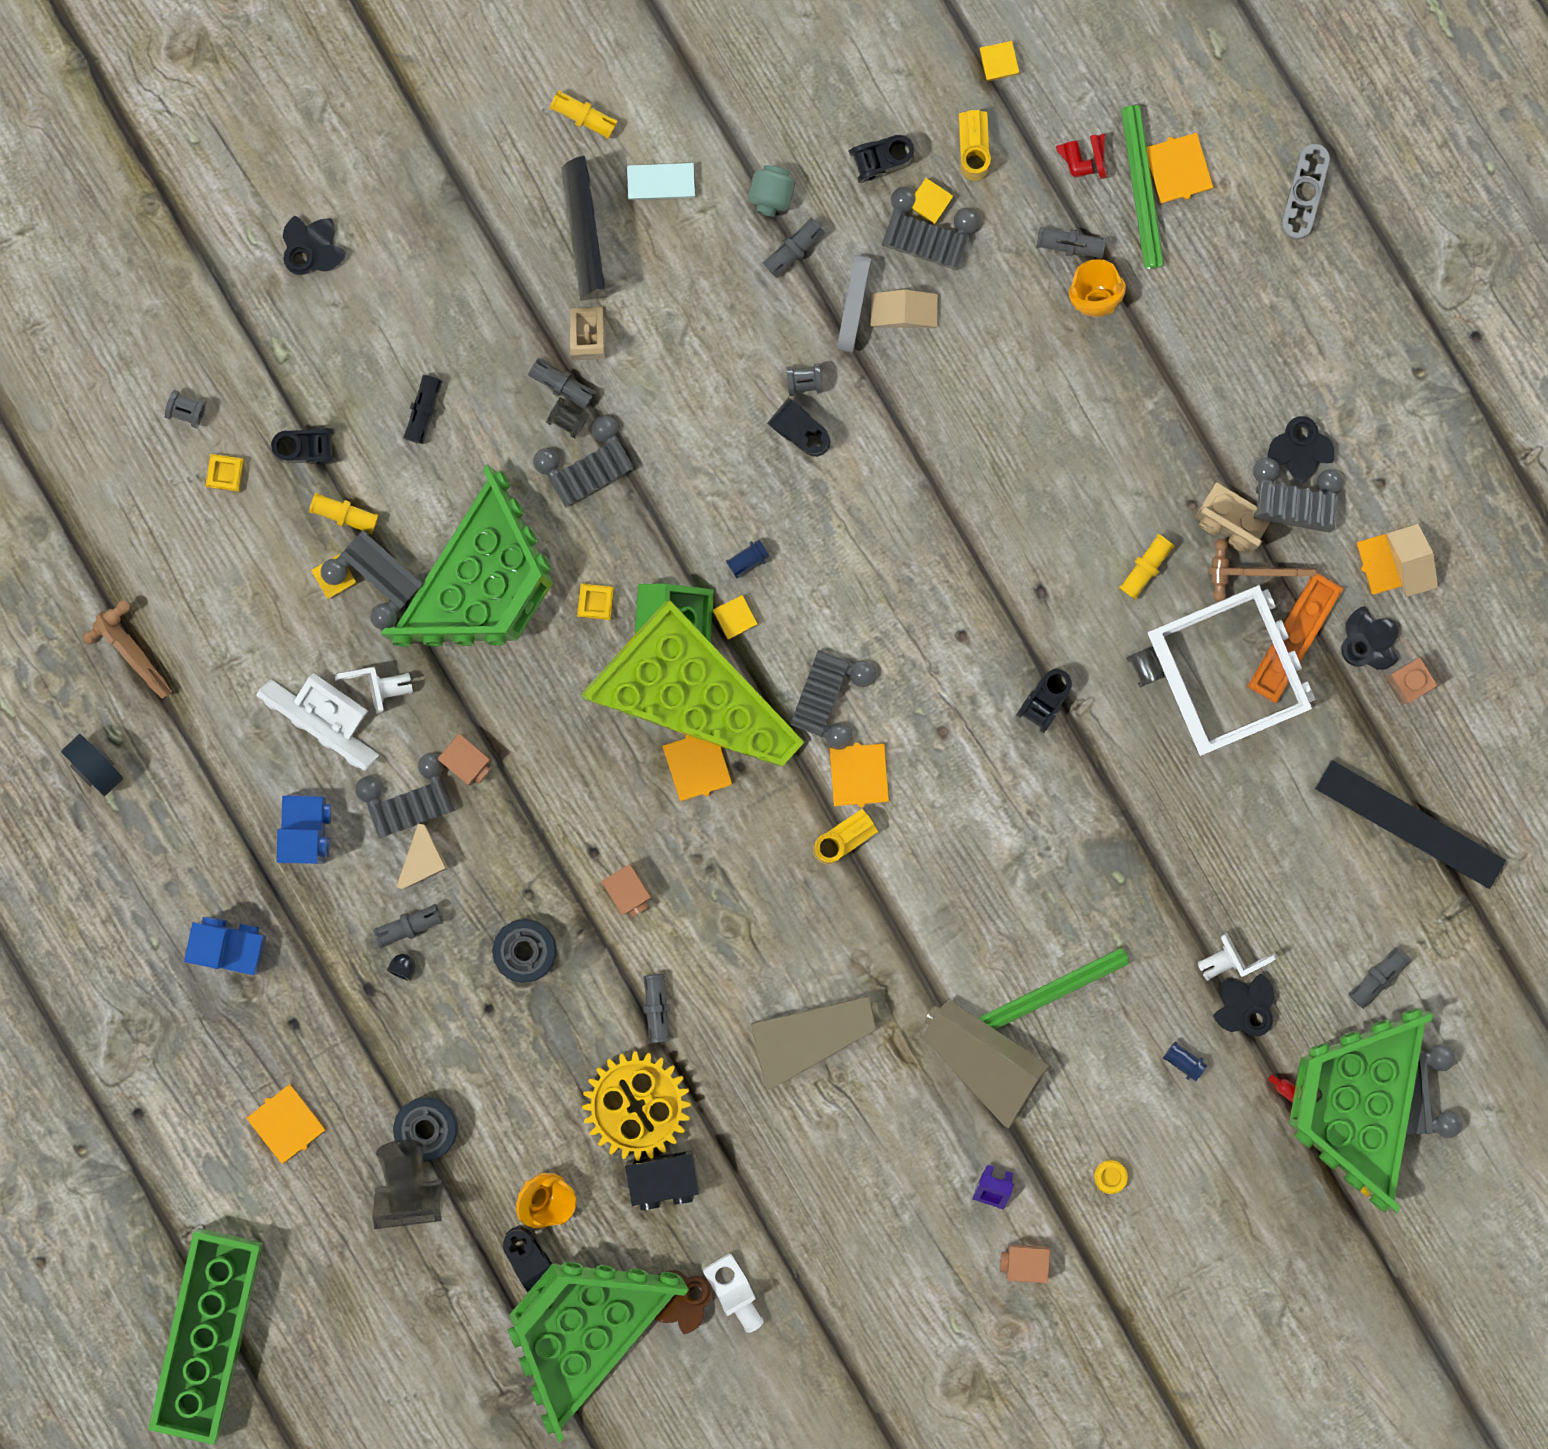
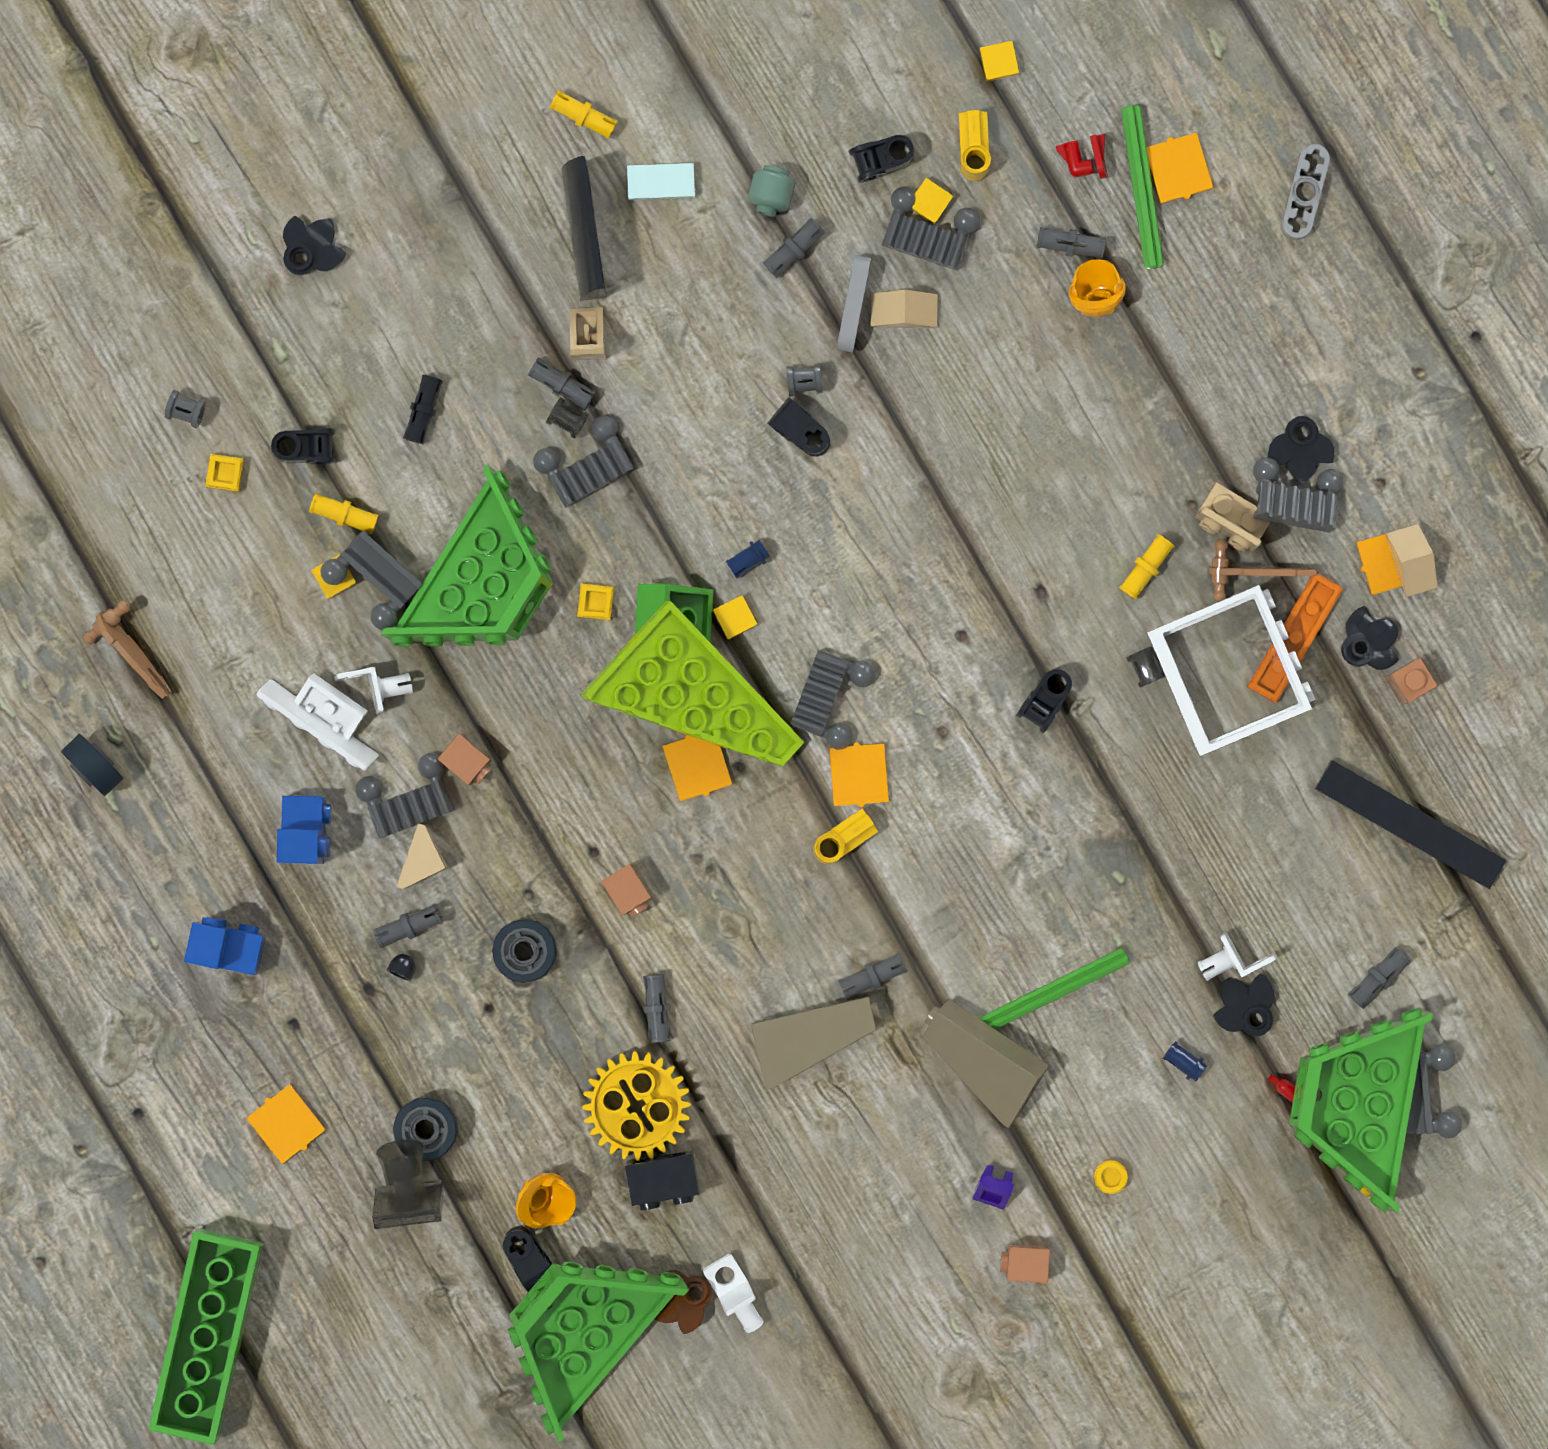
none -> dark grey pin [838,952,907,1000]

